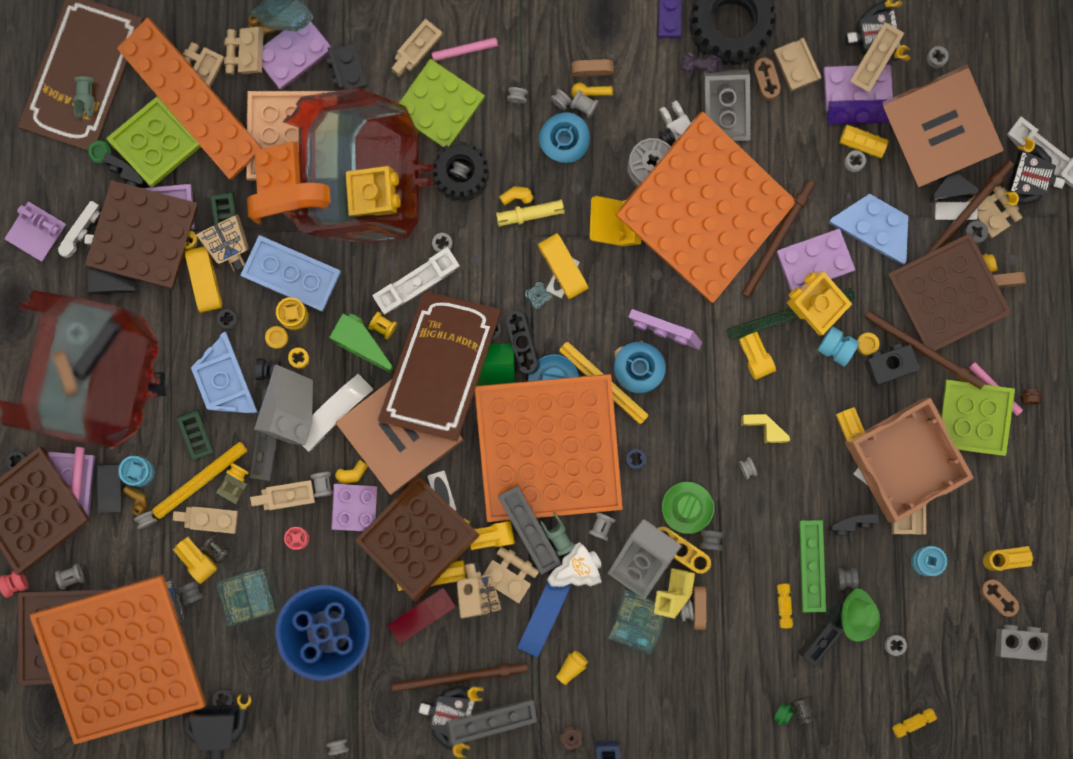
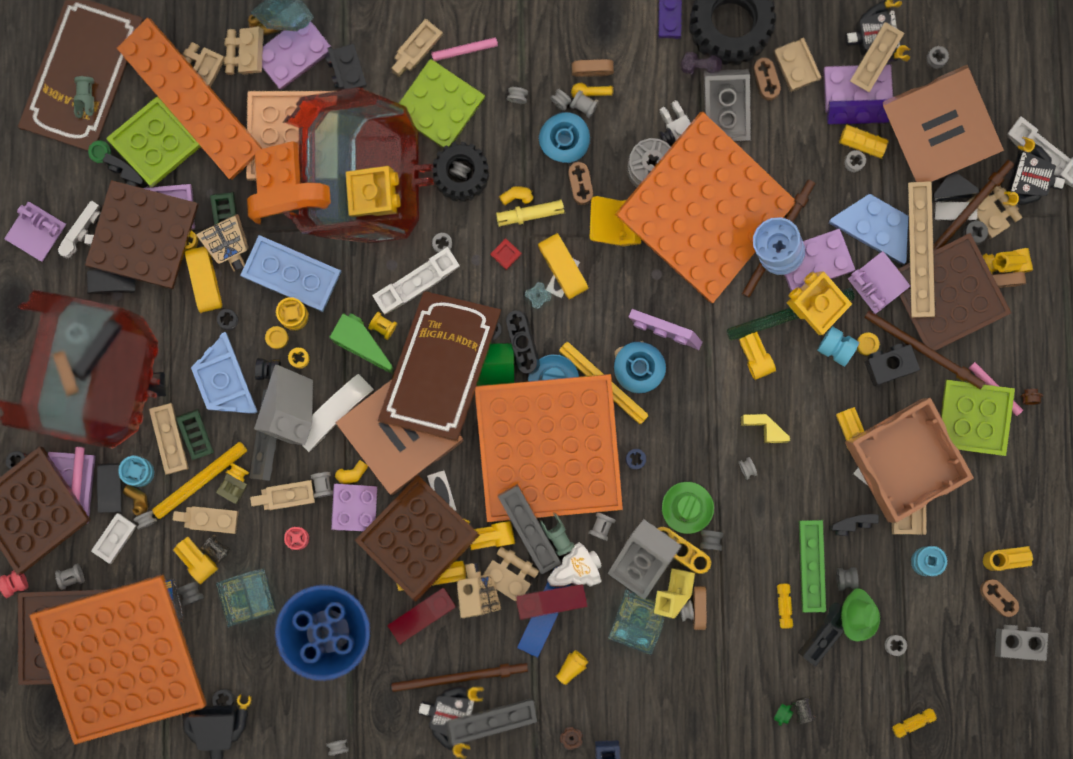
none -> white plate [91,513,137,564]
none -> tan plate [149,403,189,475]
none -> red tile [490,238,522,270]
none -> dark red slope [516,584,587,620]
none -> medium nougat beam [569,162,593,205]
none -> light blue wheel [753,217,805,275]
none -> lavender hinge [848,251,911,314]
none -> tan plate [908,181,935,318]
none -> yellow piece [992,248,1033,273]

